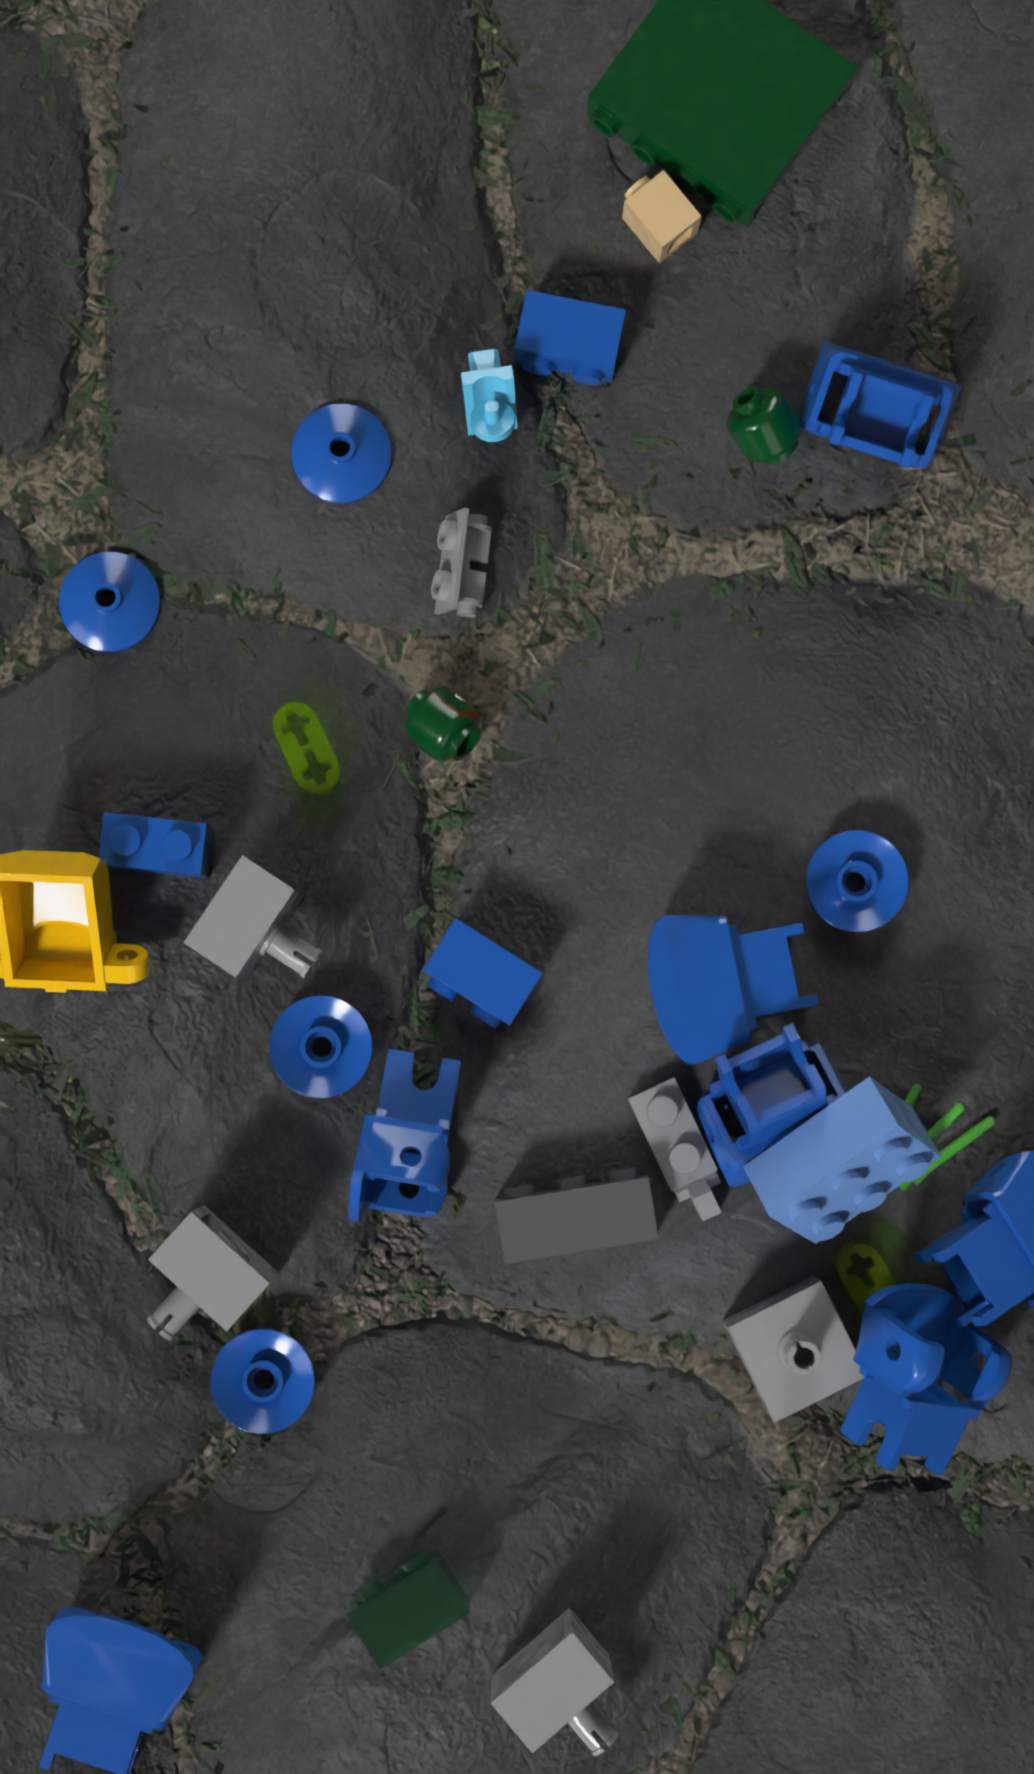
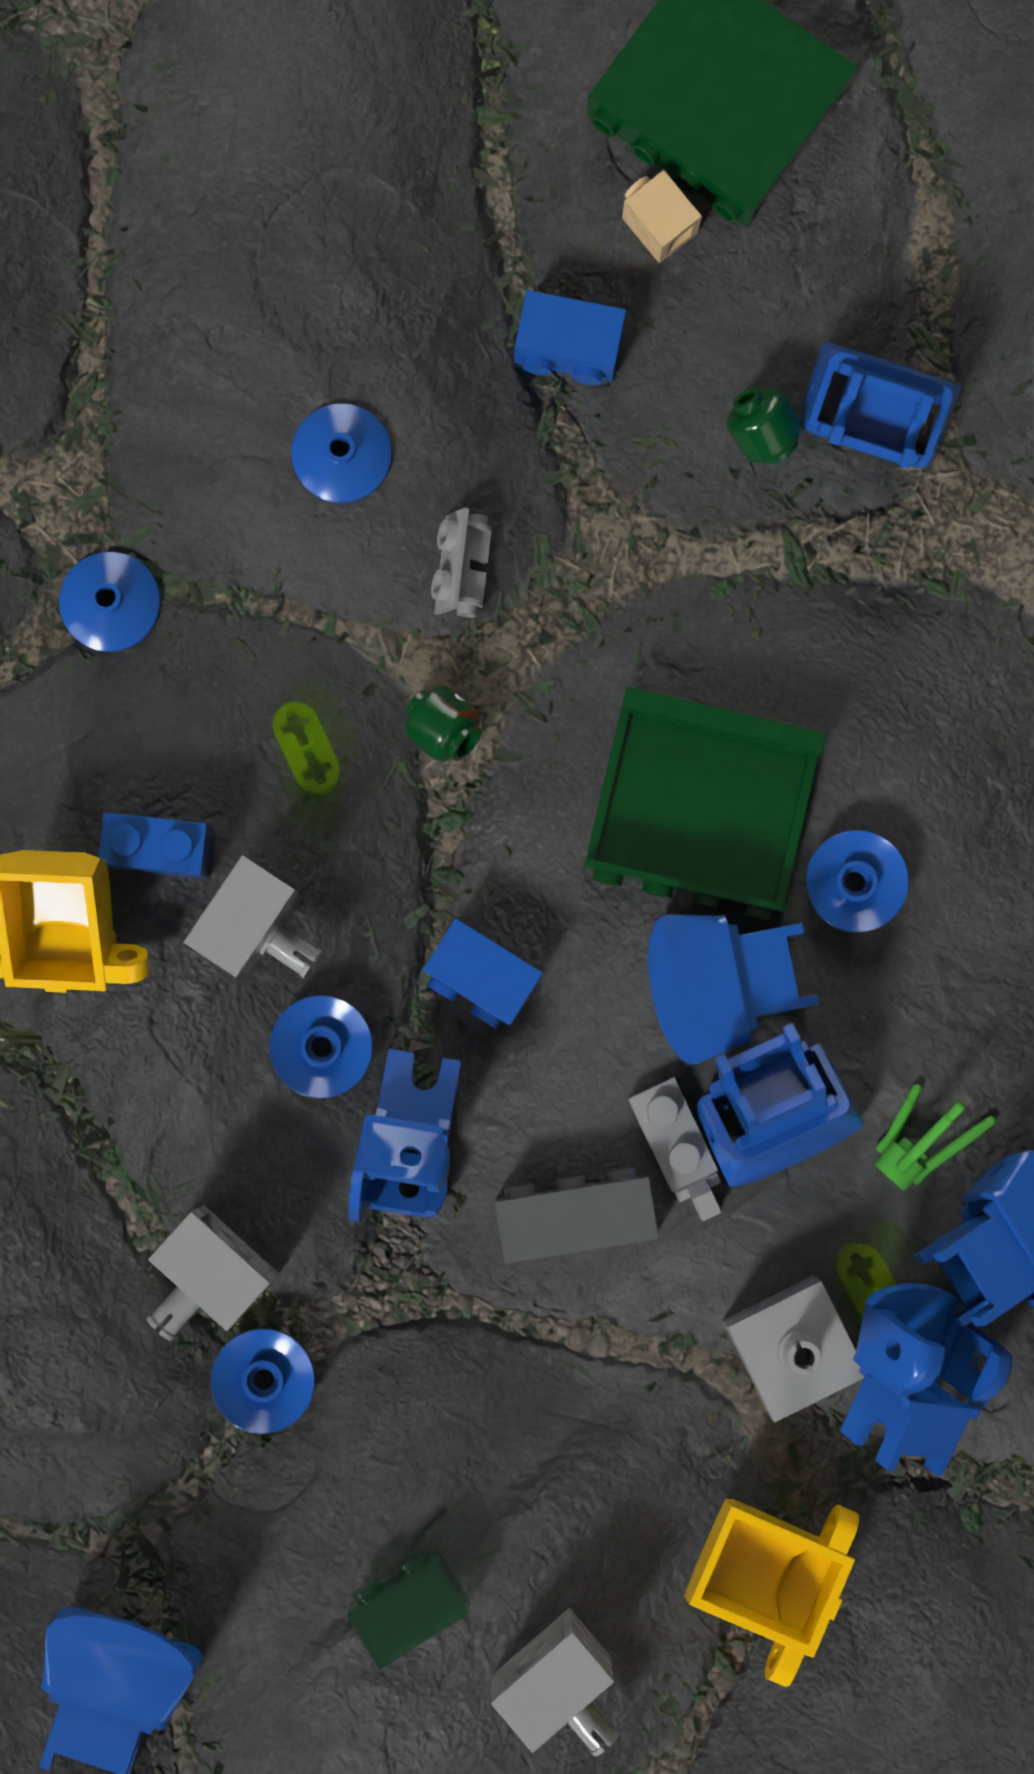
medium azure hips [461,349,518,442] -> none
medium blue brick [743,1076,941,1244] -> none
none -> dark green panel [583,686,827,922]
none -> yellow piece [684,1499,859,1687]

